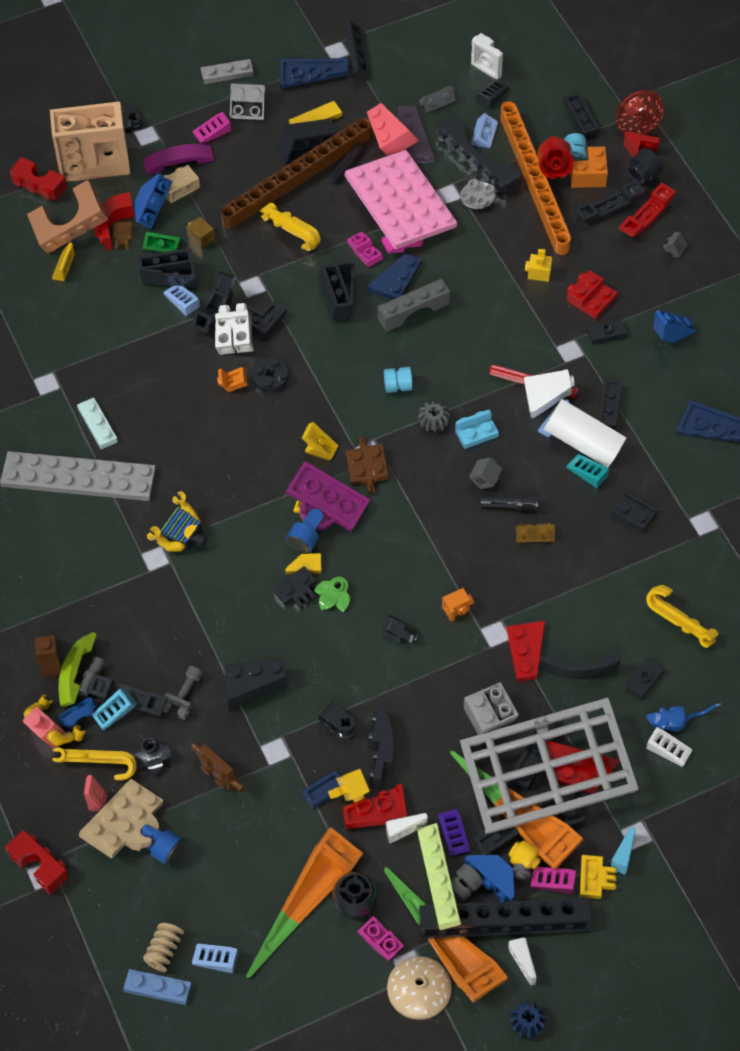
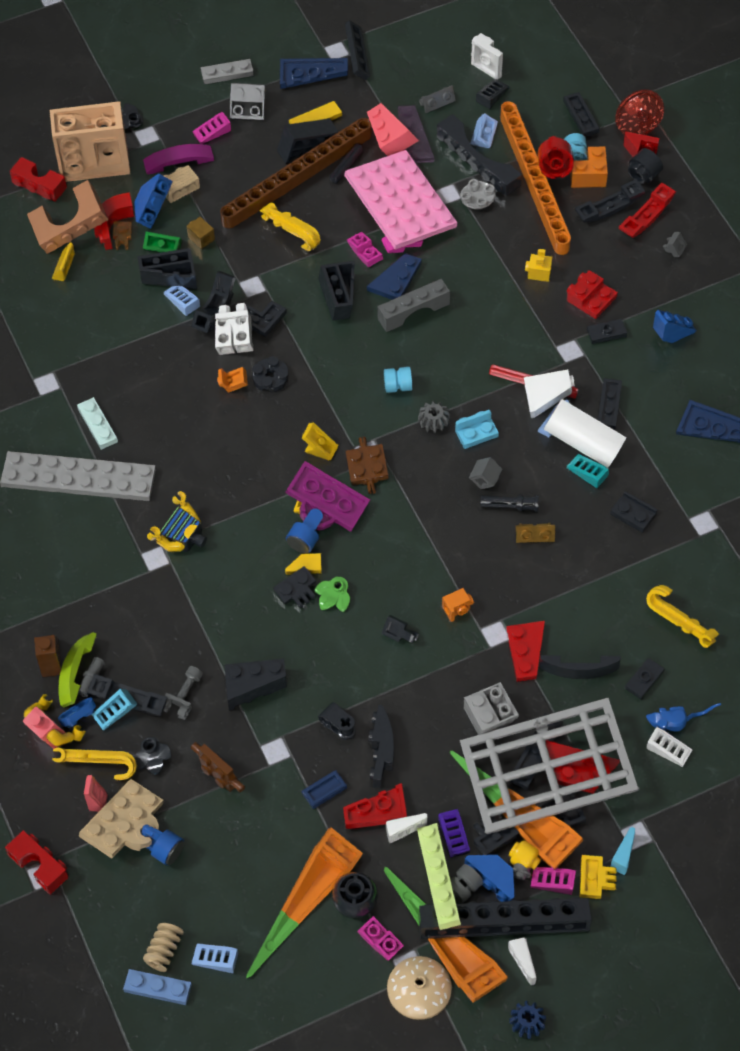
yellow brick [328,769,370,803] -> none

